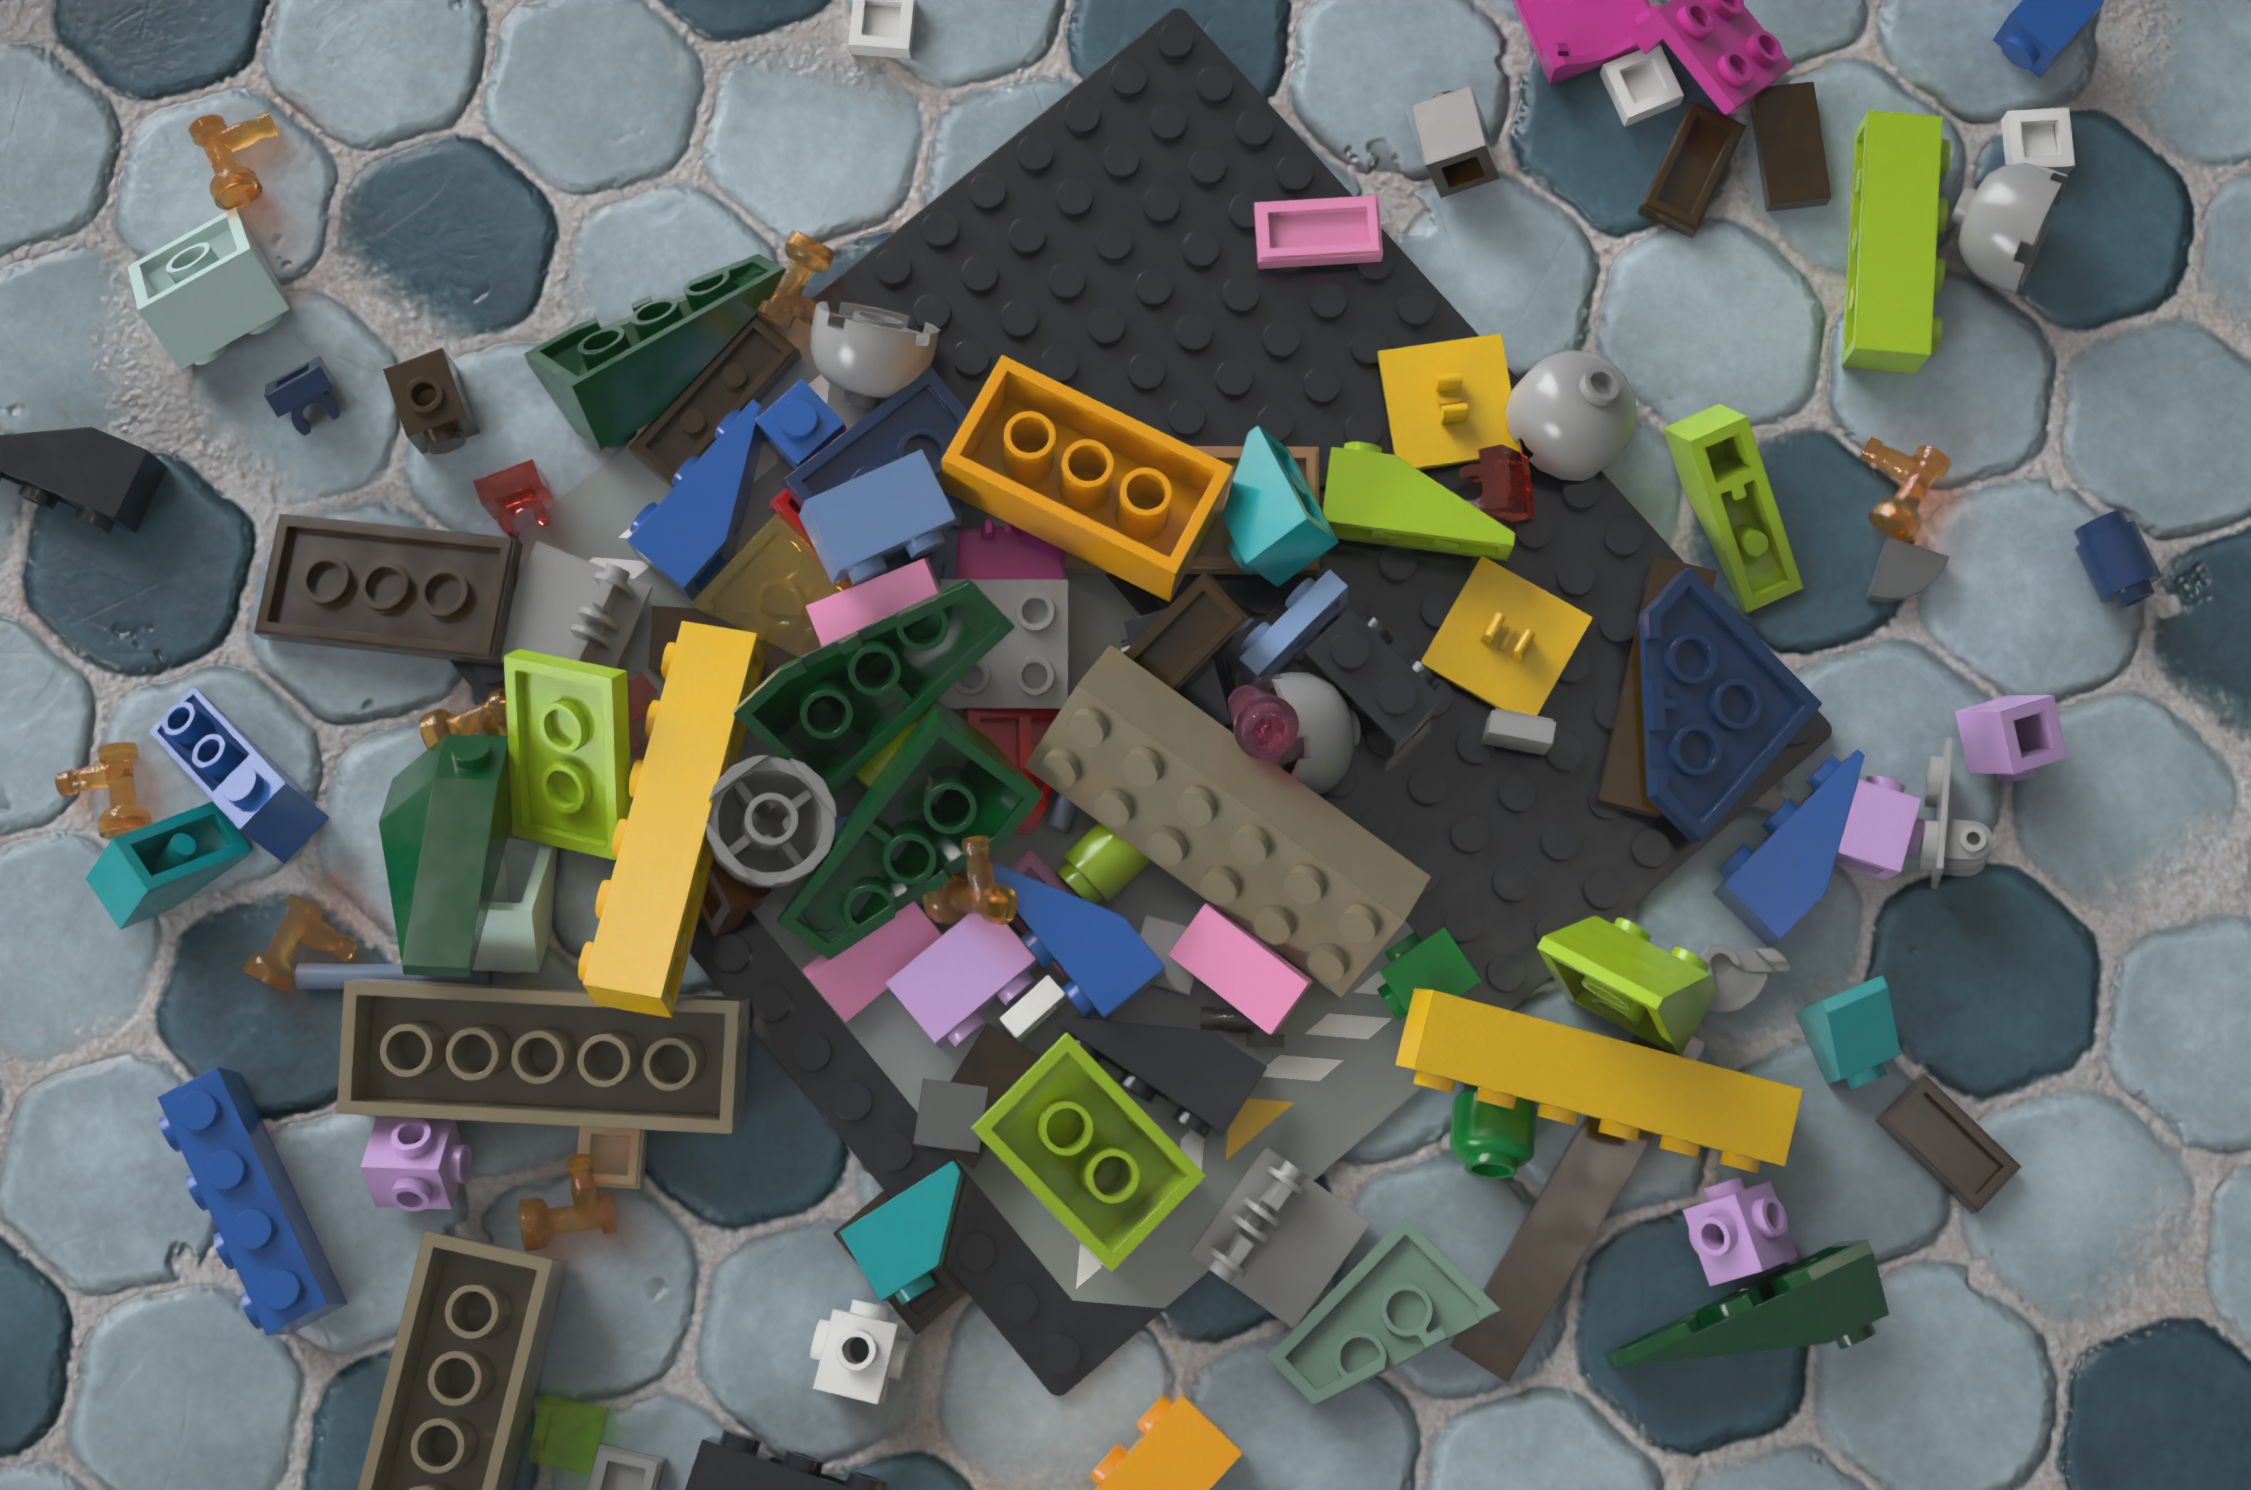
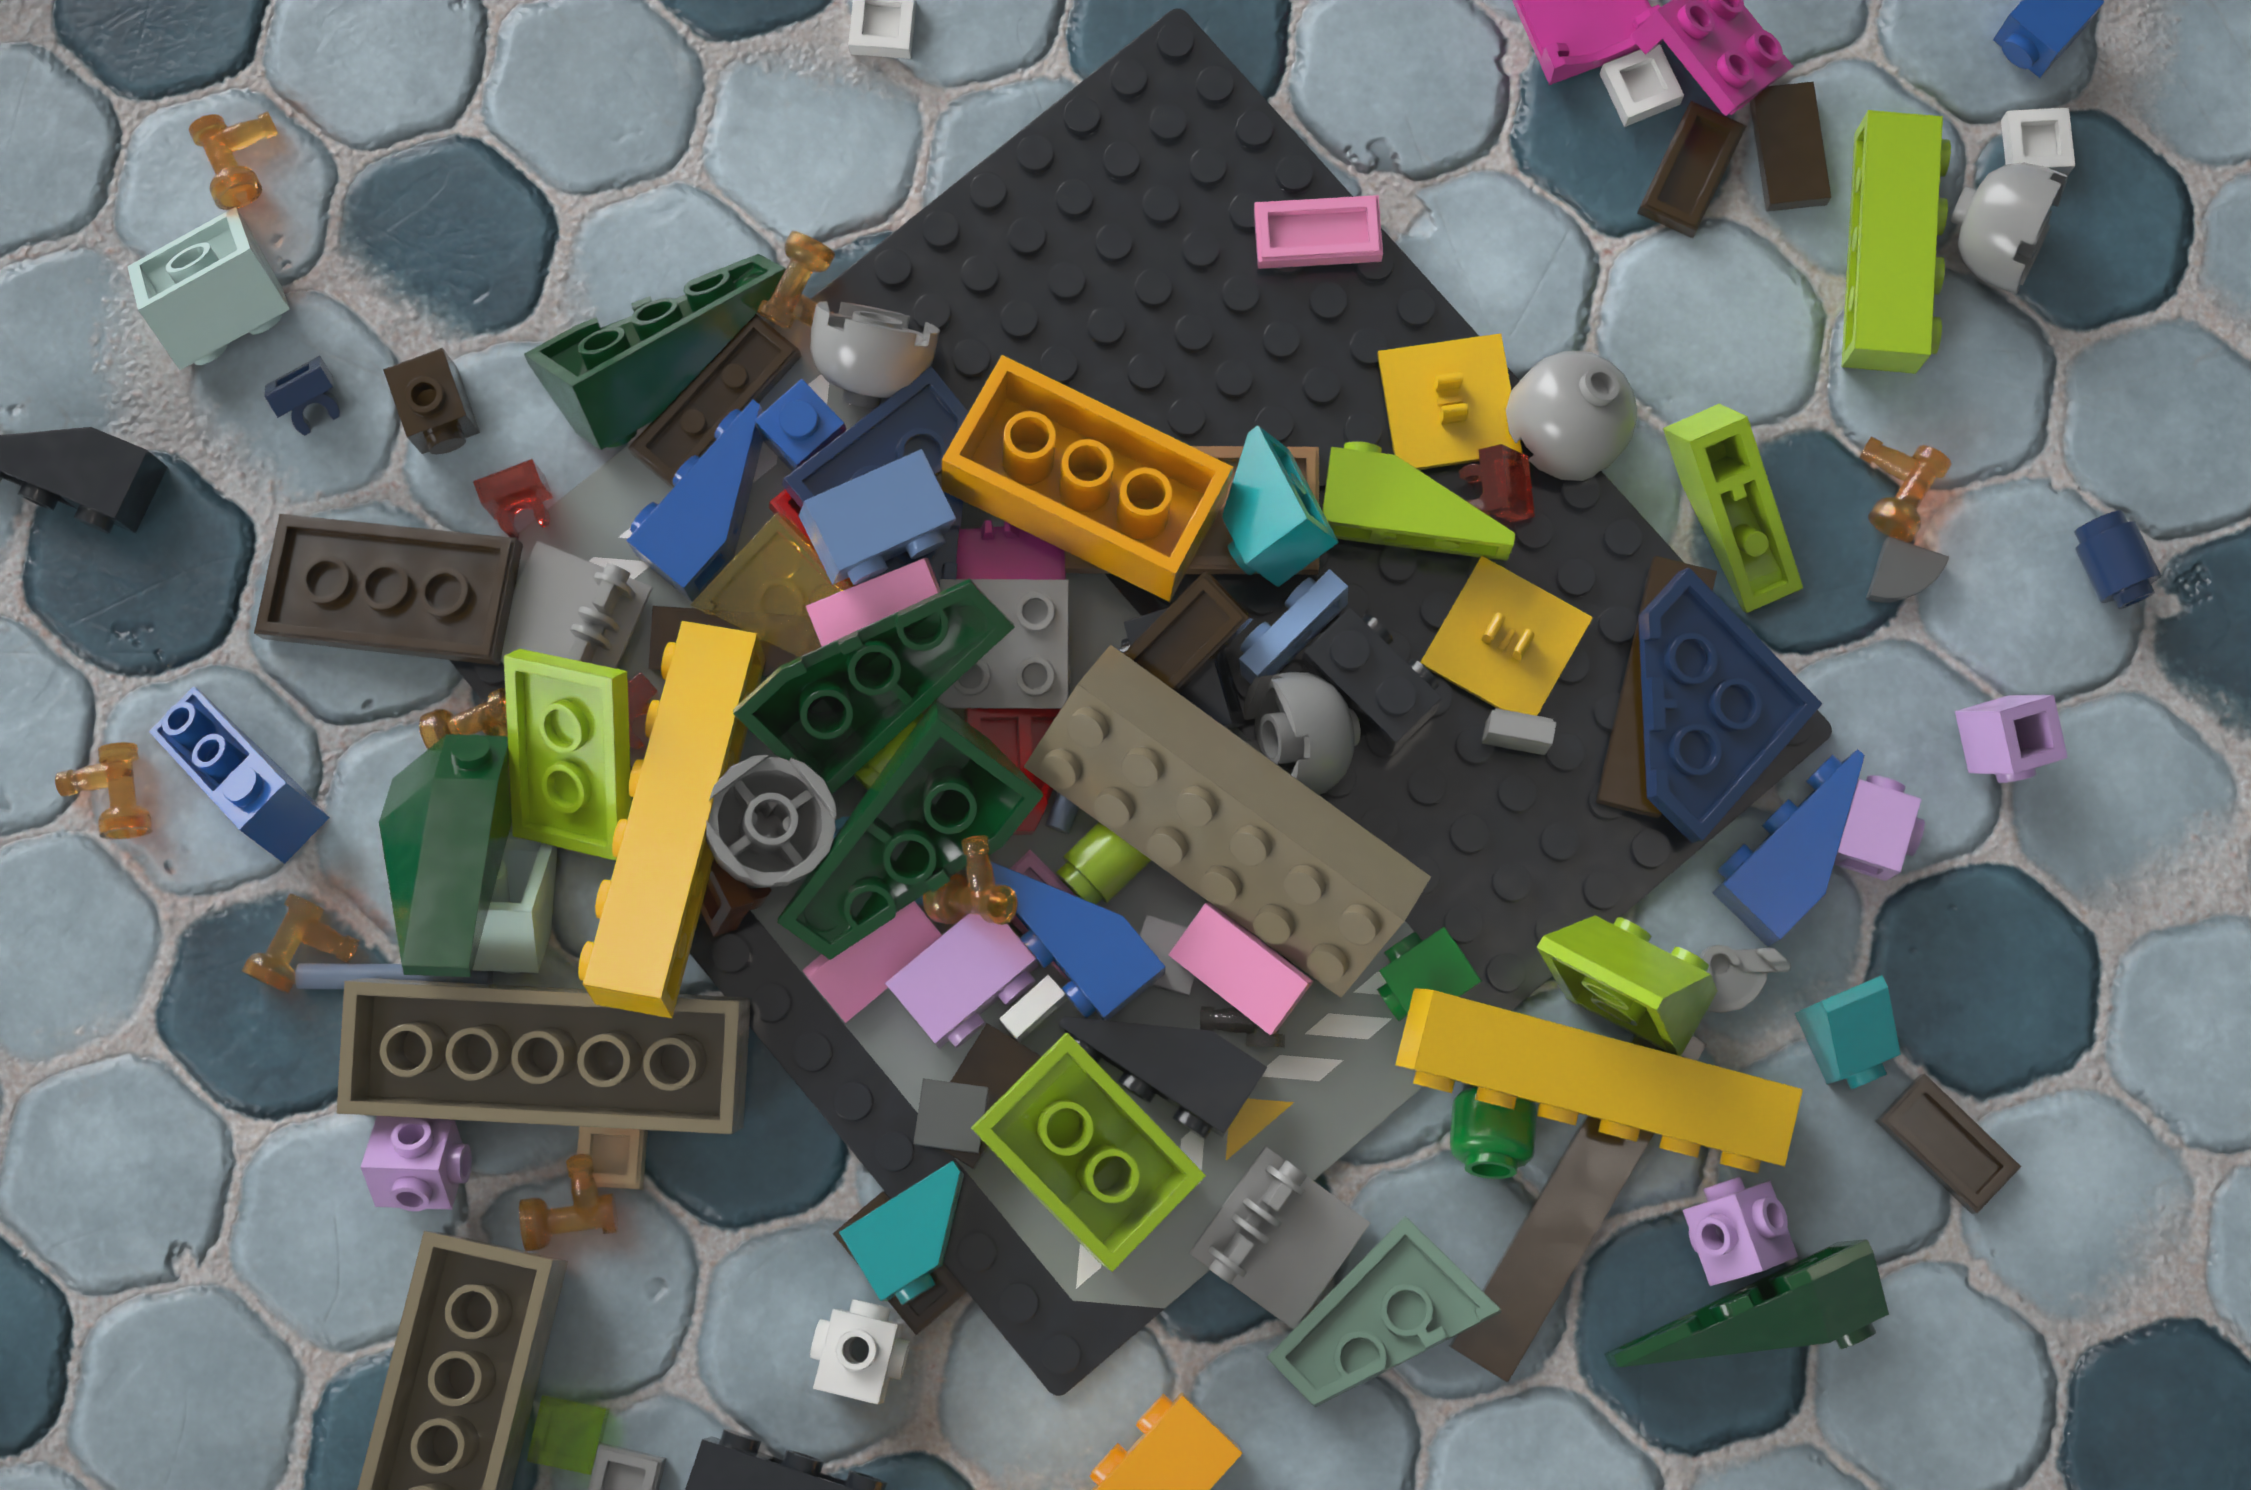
teal slope [85,801,252,930] -> none
blue brick [157,1067,348,1335] -> none
clear pink cone [1228,685,1299,759] -> none
brick [1411,85,1500,198] -> none
light grey hinge [1919,738,1993,889] -> none

